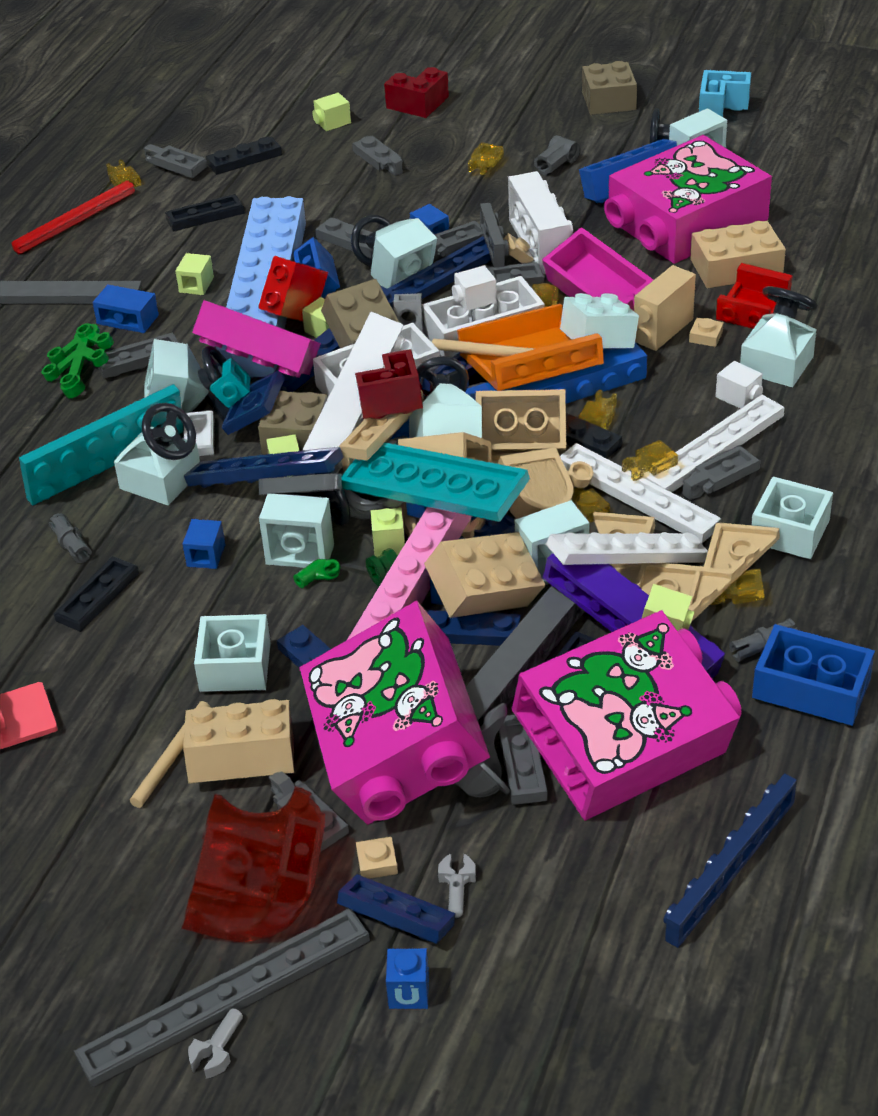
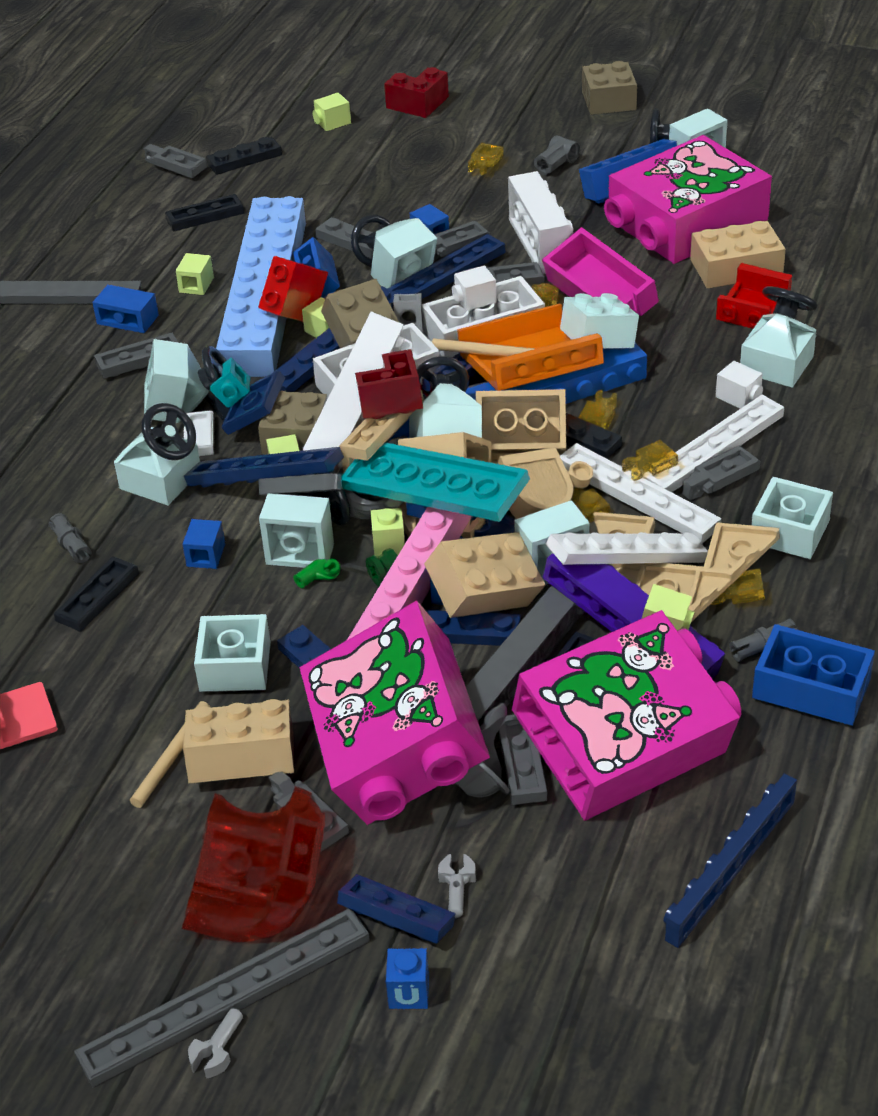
red axle [12,181,135,254] -> none
teal plate [19,384,184,506] -> none
green plant [41,323,114,398] -> none
clear yellow plate [106,160,141,187] -> none
dark pink piece [192,300,321,378] -> none
dark grey hinge [352,136,403,176] -> none
tan plate [356,837,398,879] -> none
dark grey plate [480,203,509,268] -> none
tan plate [504,233,534,264] -> none
tan brick [634,265,696,351] -> none
tan plate [689,318,724,347] -> none
medium azure brick [699,70,751,117] -> none

